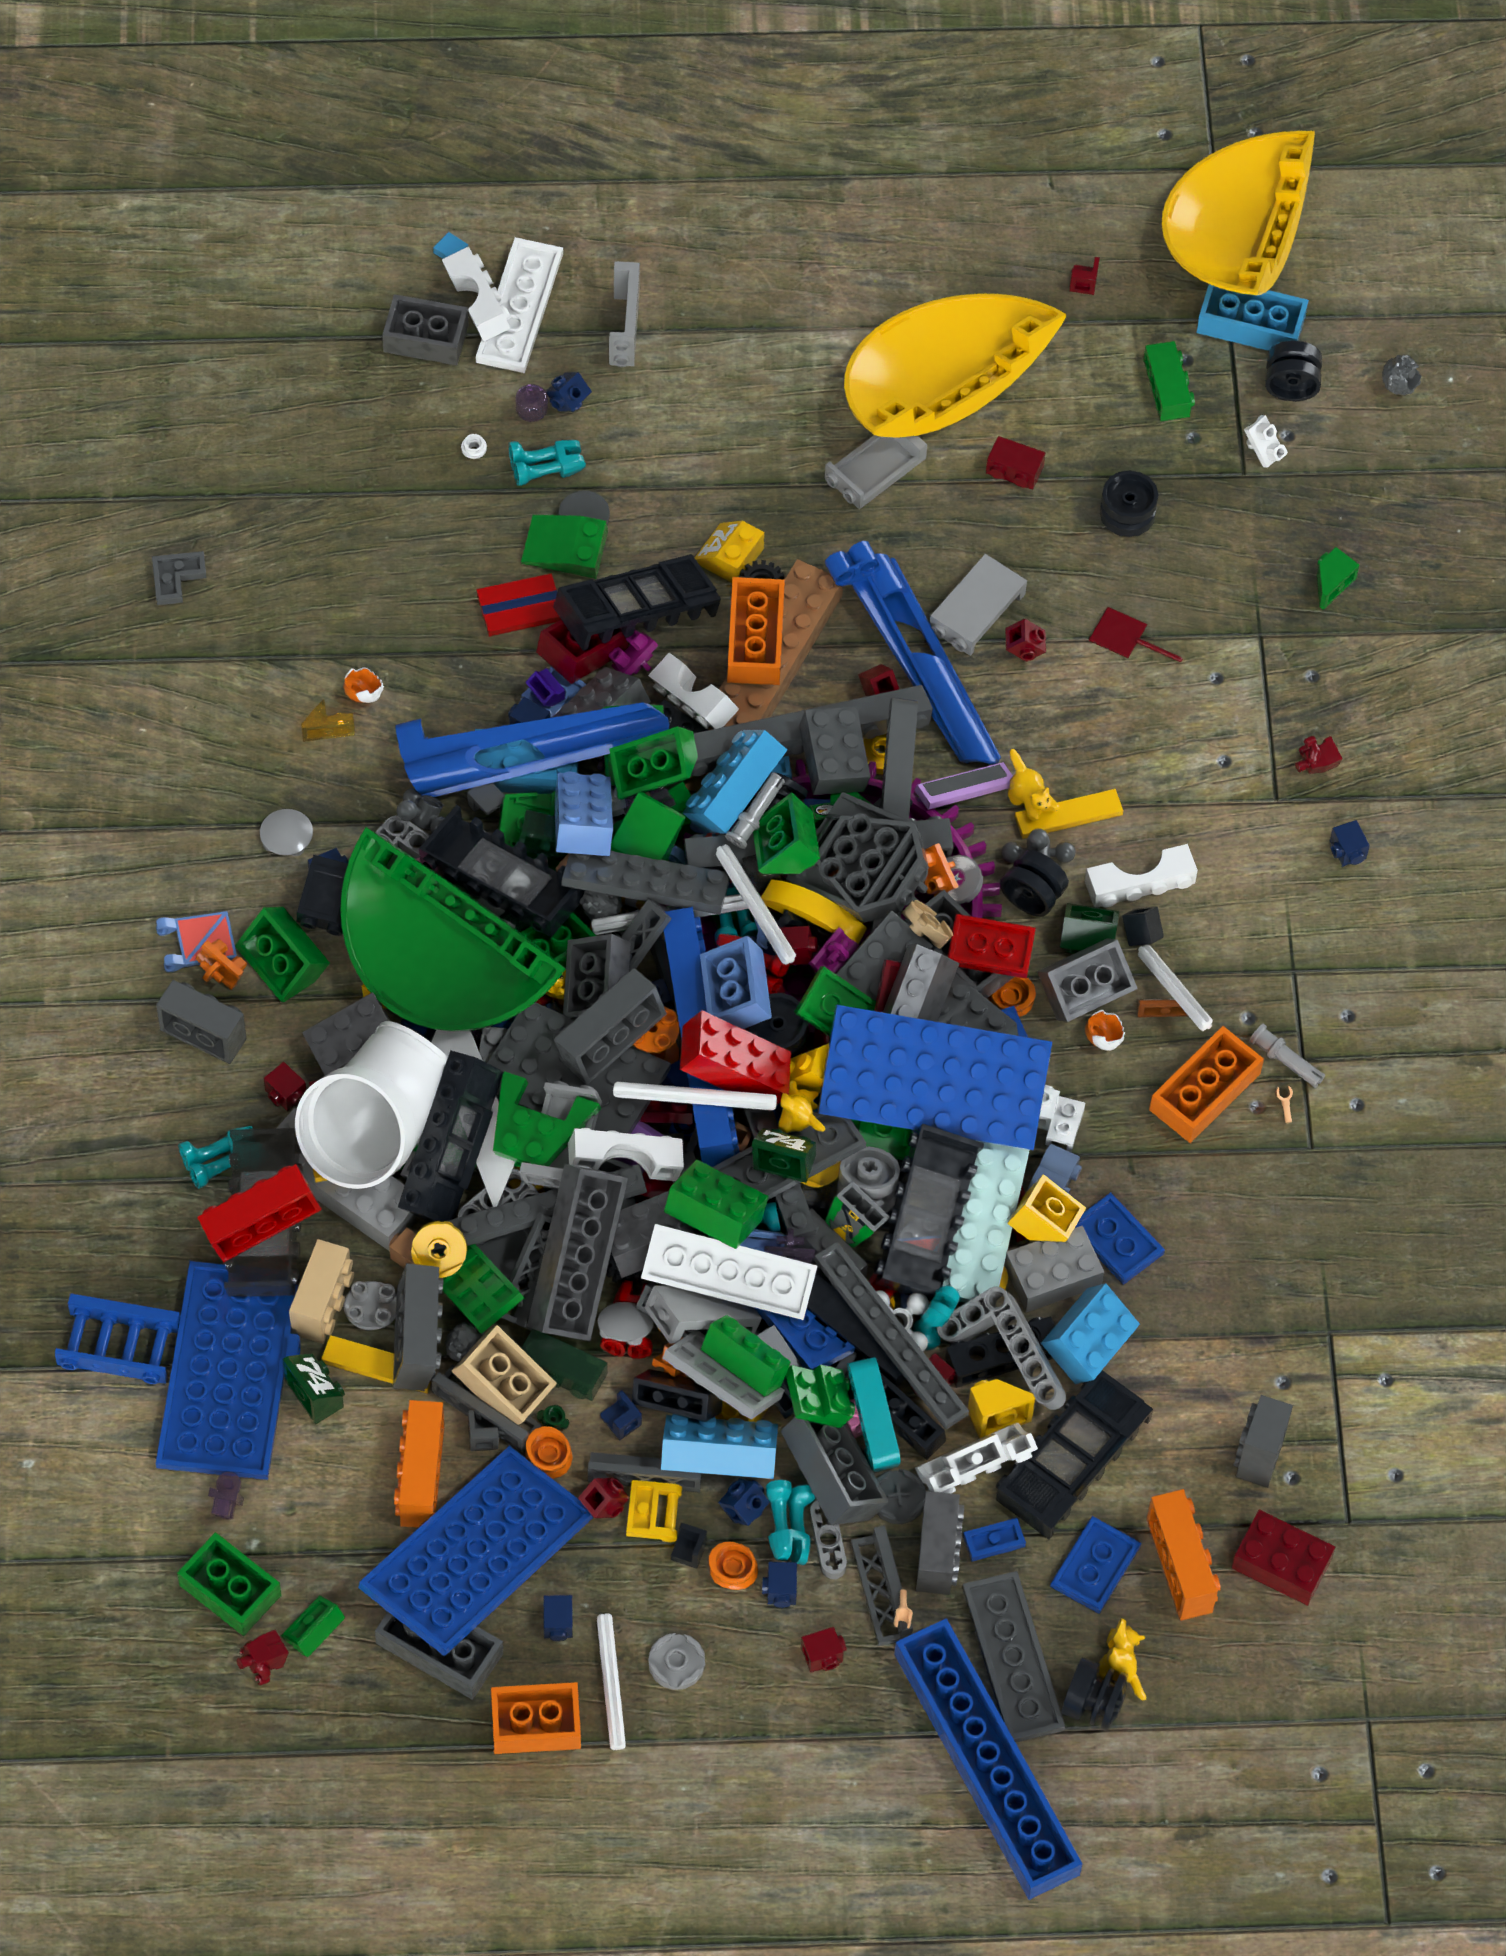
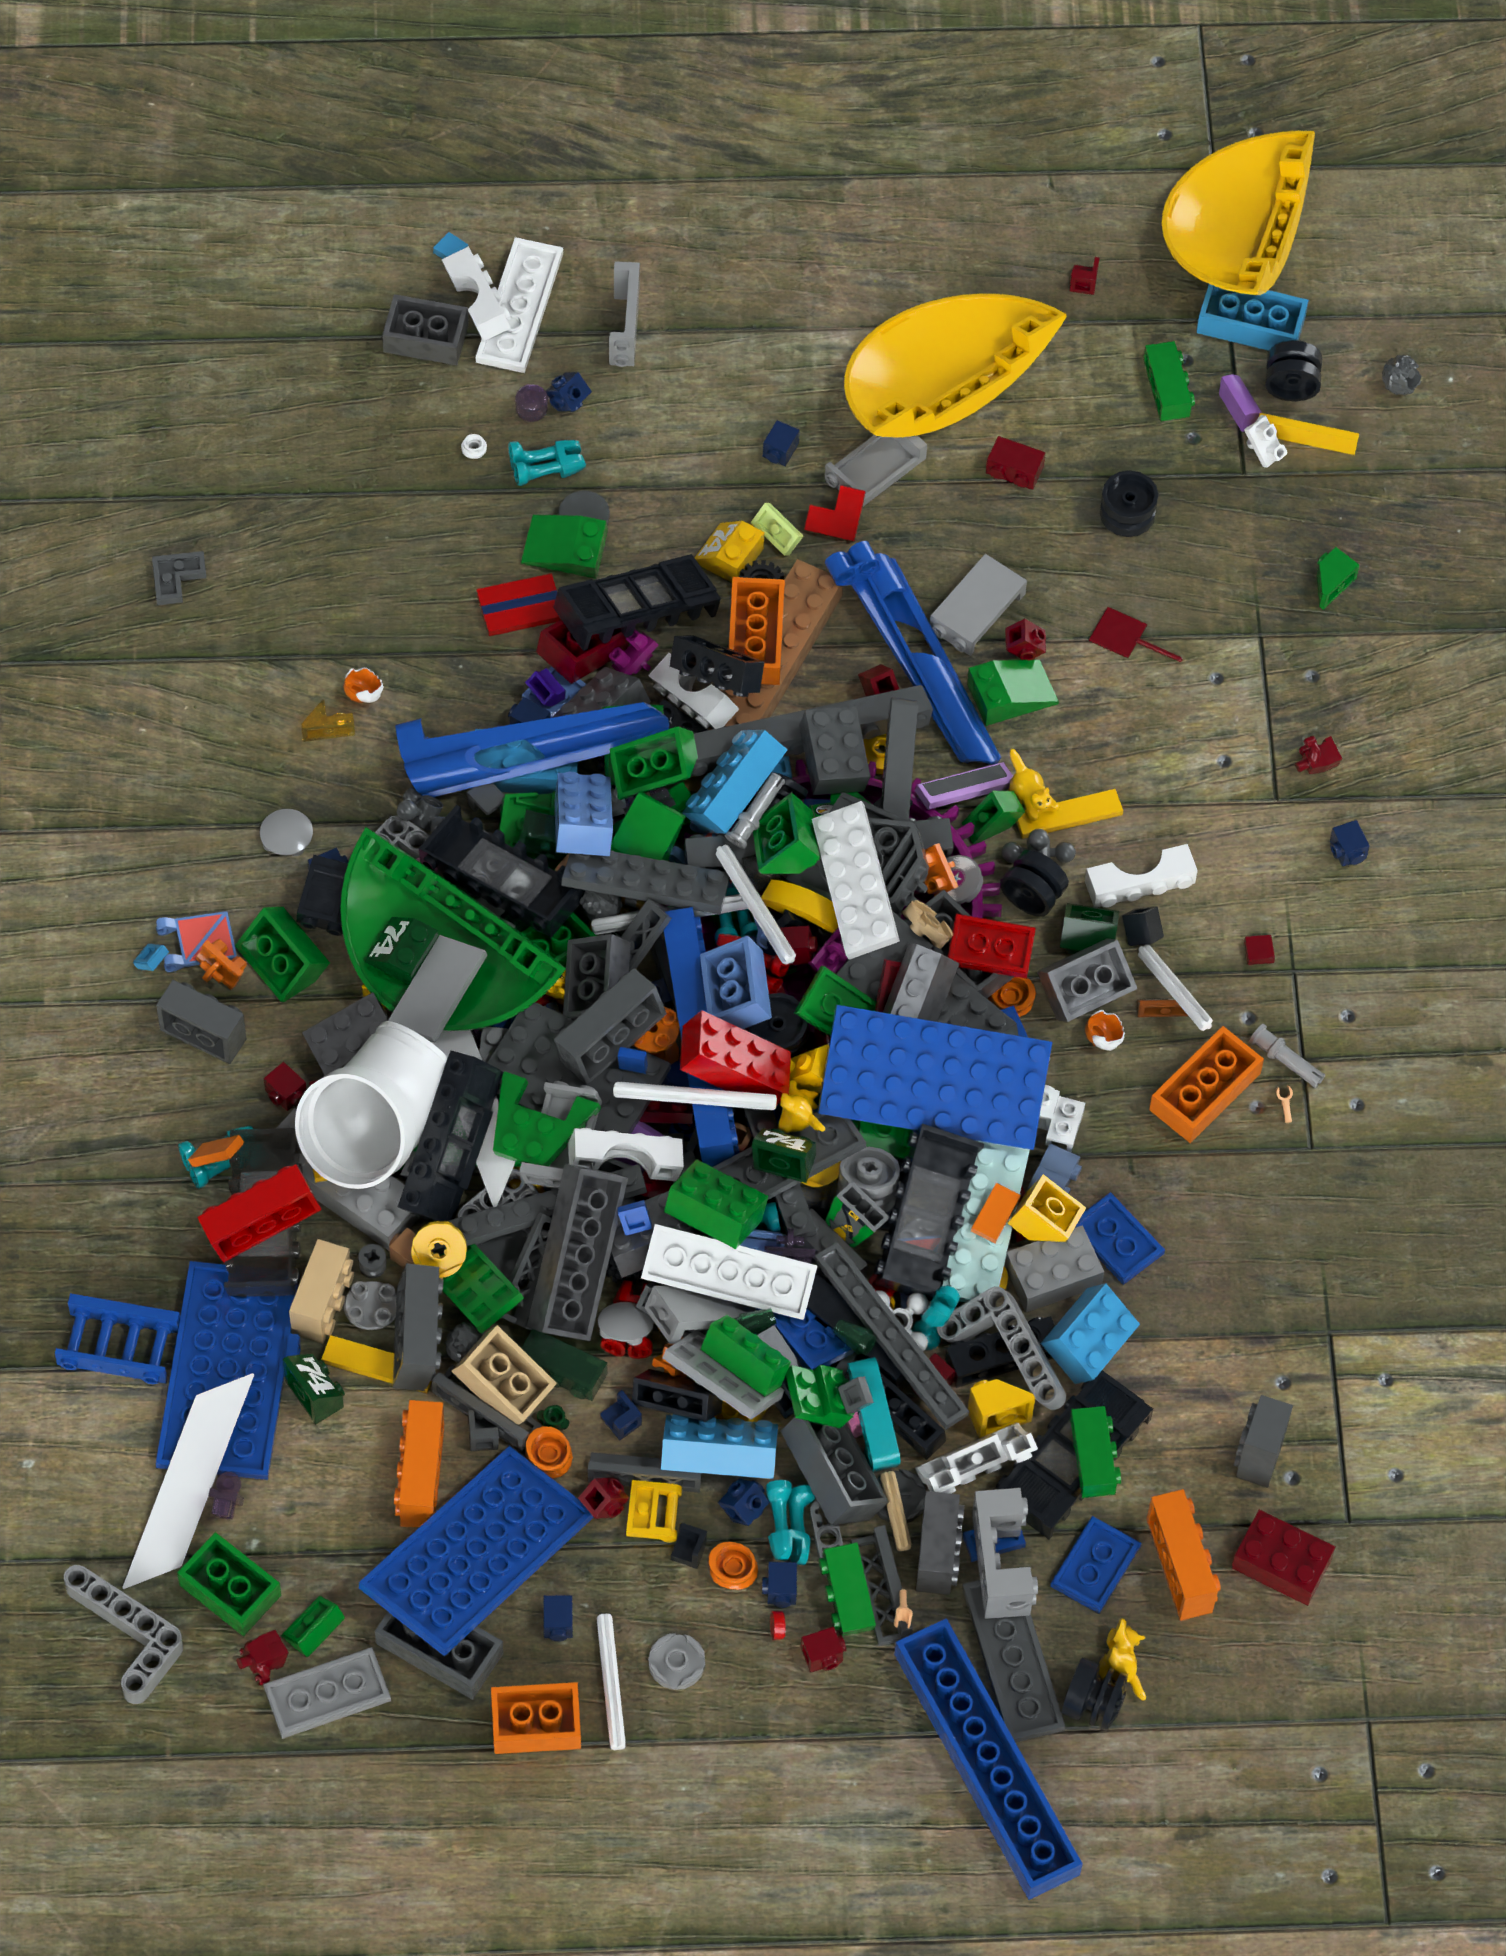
none -> light grey beam [64,1565,183,1704]
none -> white sticker [122,1373,254,1589]
none -> dark azure tile [133,944,169,971]
none -> orange tile [188,1135,244,1167]
none -> light grey tile [263,1647,391,1739]
none -> dark grey wheel [358,1244,386,1278]
none -> dark green slope [365,917,438,985]
none -> light grey tile [388,935,487,1042]
none -> plate [617,1200,652,1236]
none -> blue tile [618,1047,648,1074]
none -> black brick [669,635,765,697]
none -> clear green cone [734,1308,777,1335]
none -> yellowish green plate [751,503,803,556]
none -> dark blue brick [763,420,800,467]
none -> red tile [770,1611,786,1640]
none -> red tile [804,485,866,541]
none -> white plate [812,801,900,960]
none -> green brick [819,1542,876,1636]
none -> clear green cone [833,1320,877,1356]
none -> dark grey tile [838,1376,874,1414]
none -> tan axle [880,1471,912,1551]
none -> green slope [962,791,1025,844]
none -> green slope [967,660,1059,726]
none -> orange tile [971,1183,1021,1243]
none -> light grey plate [972,1488,1038,1619]
none -> green brick [1070,1406,1121,1498]
none -> medium lavender brick [1219,375,1262,432]
none -> dark red tile [1244,935,1275,965]
none -> yellow tile [1259,413,1359,455]

